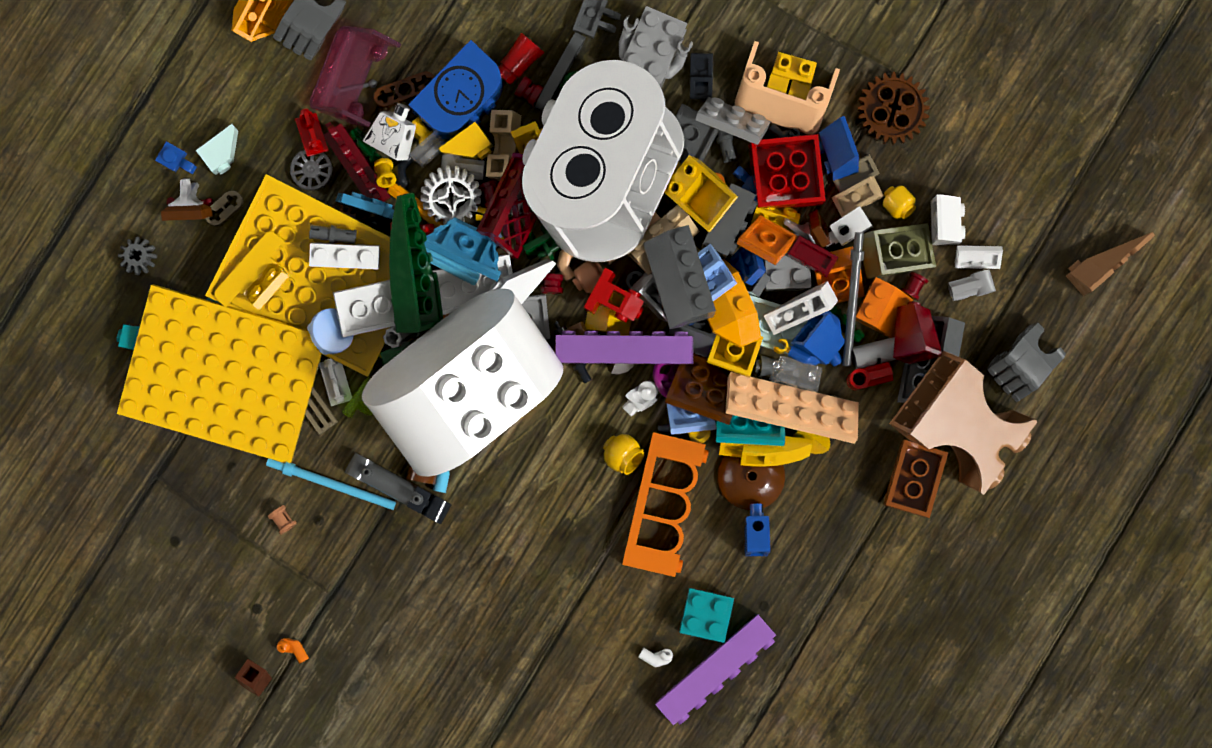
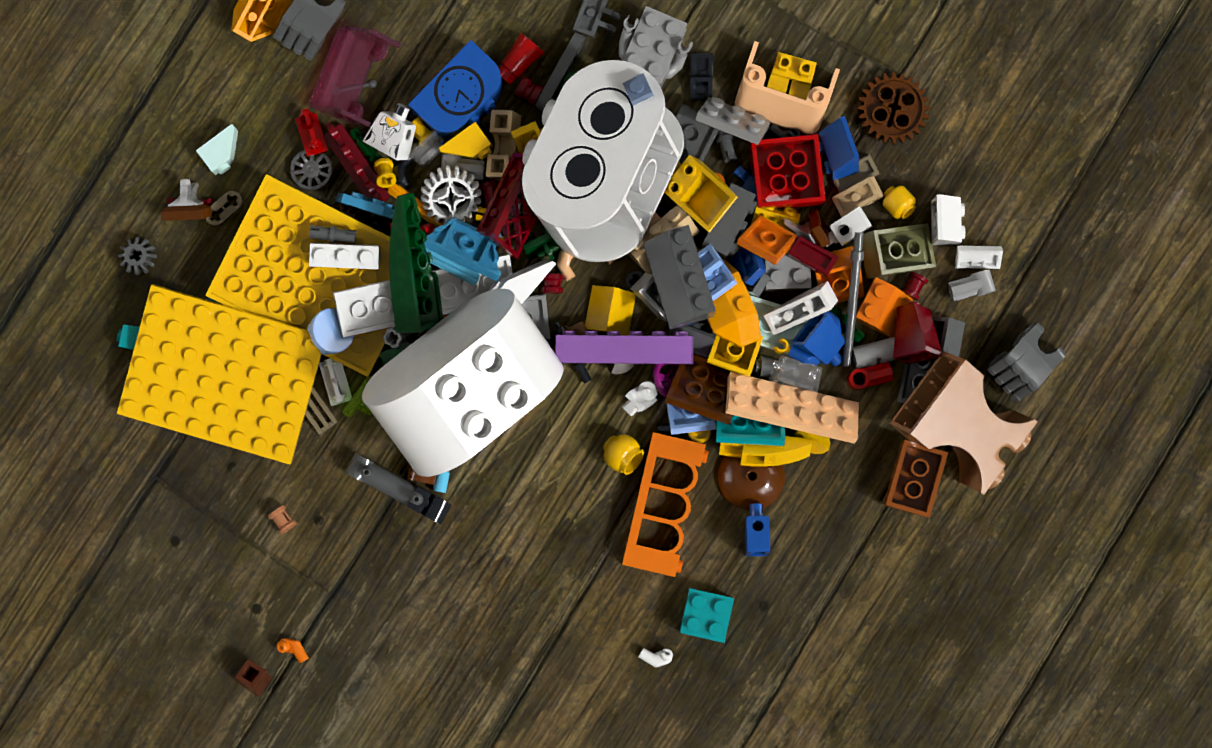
blue plate [155,141,197,175] -> none
yellow plate [215,231,289,310] -> none
medium azure bar [266,458,396,510] -> none
reddish brown beam [374,71,435,108] -> none
nougat head [572,261,604,293] -> none
red tile [584,268,644,323] -> none
medium lavender brick [655,614,776,725] -> none
medium nougat wedge [1066,232,1155,296] -> none
none -> sand blue plate [623,73,654,106]

